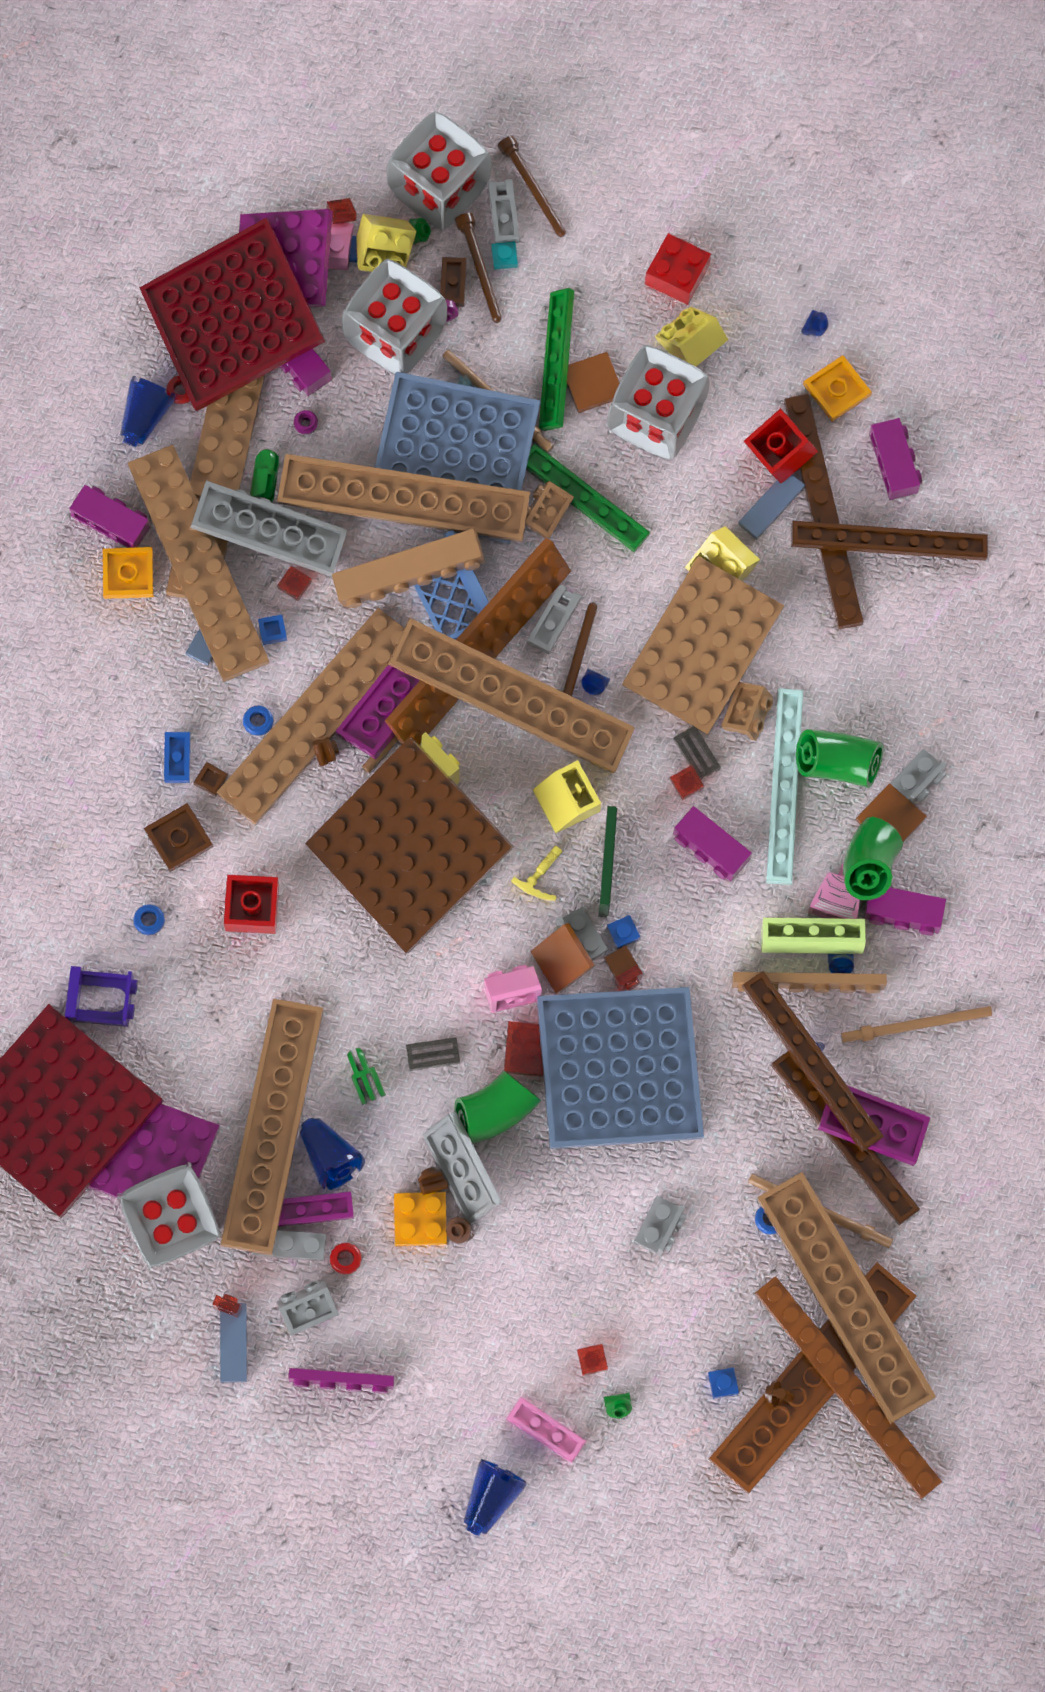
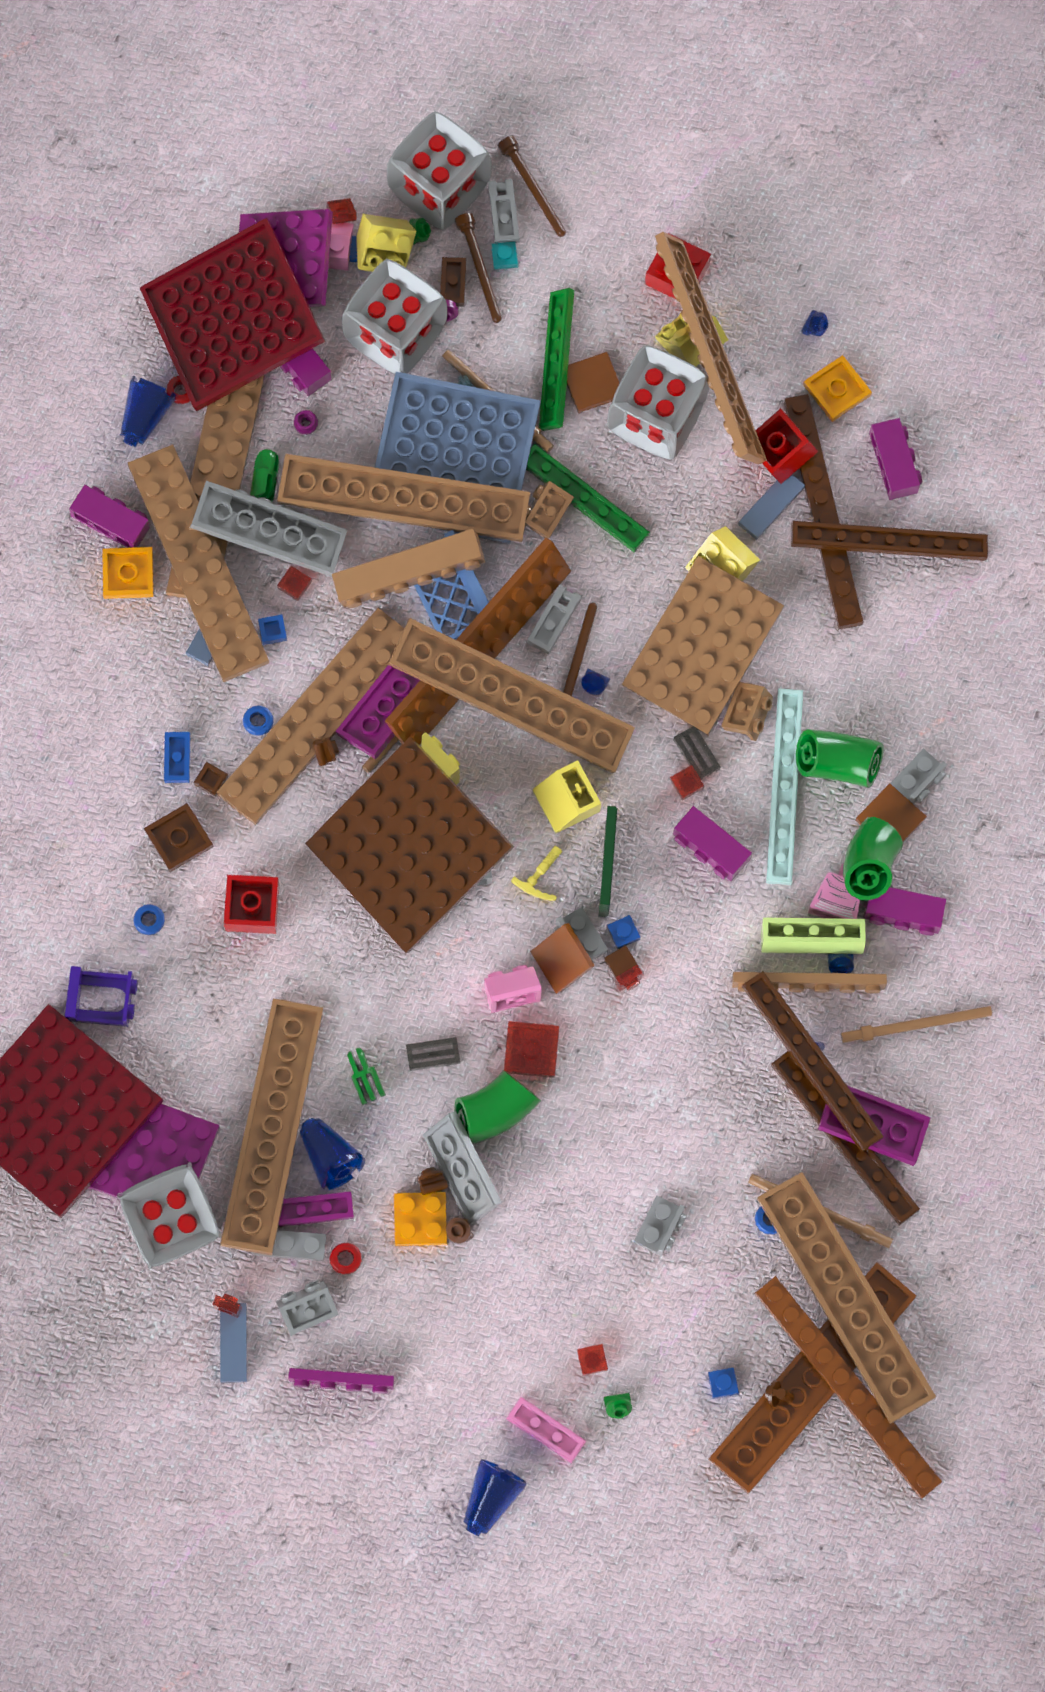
sand blue plate [536,987,704,1149] -> none
none -> medium nougat plate [655,232,767,465]

